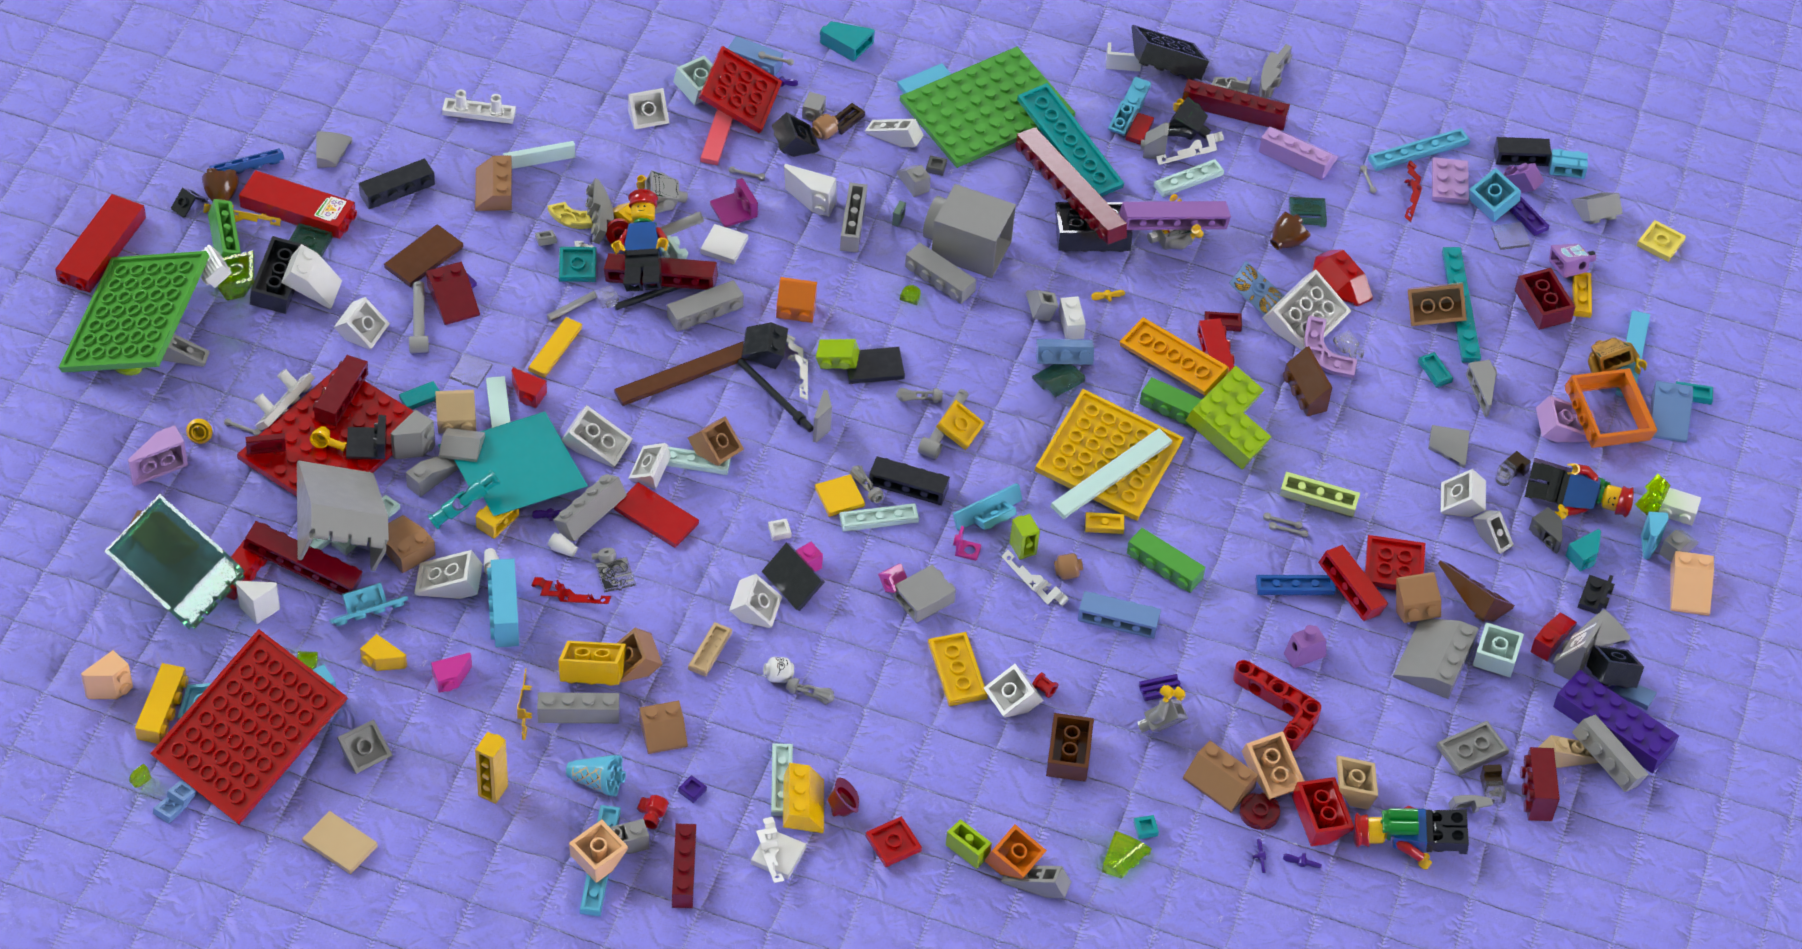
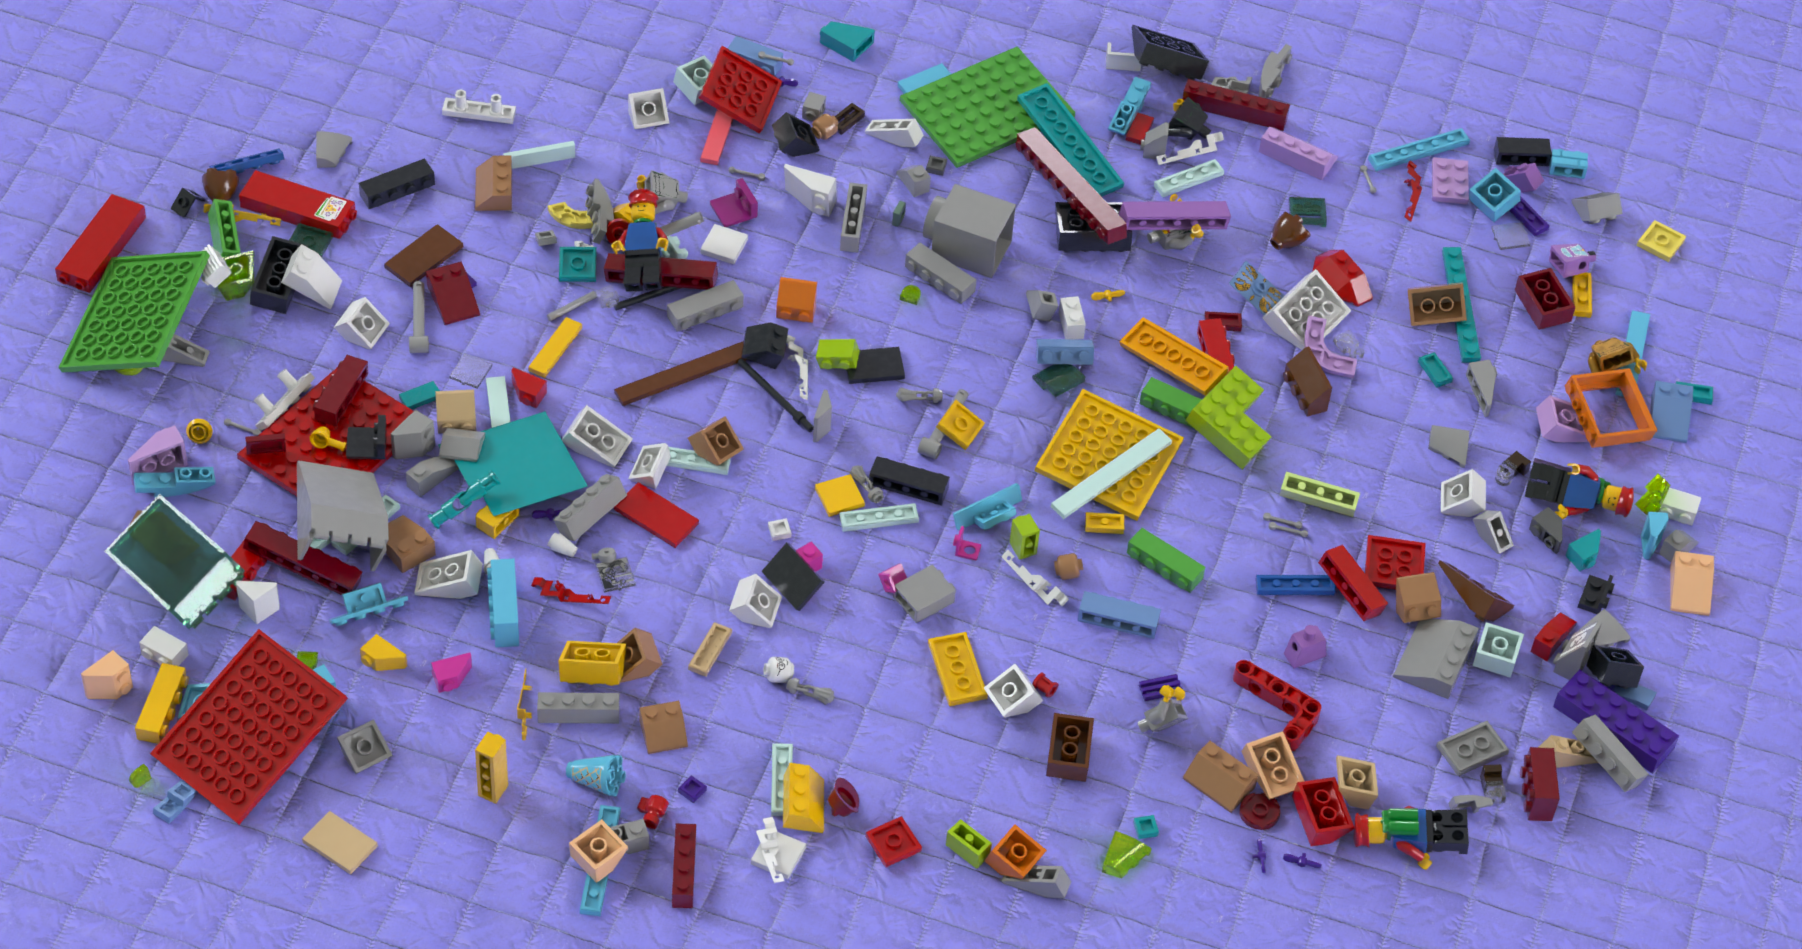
none -> medium azure slope [133,467,216,498]
none -> white brick [139,626,189,666]

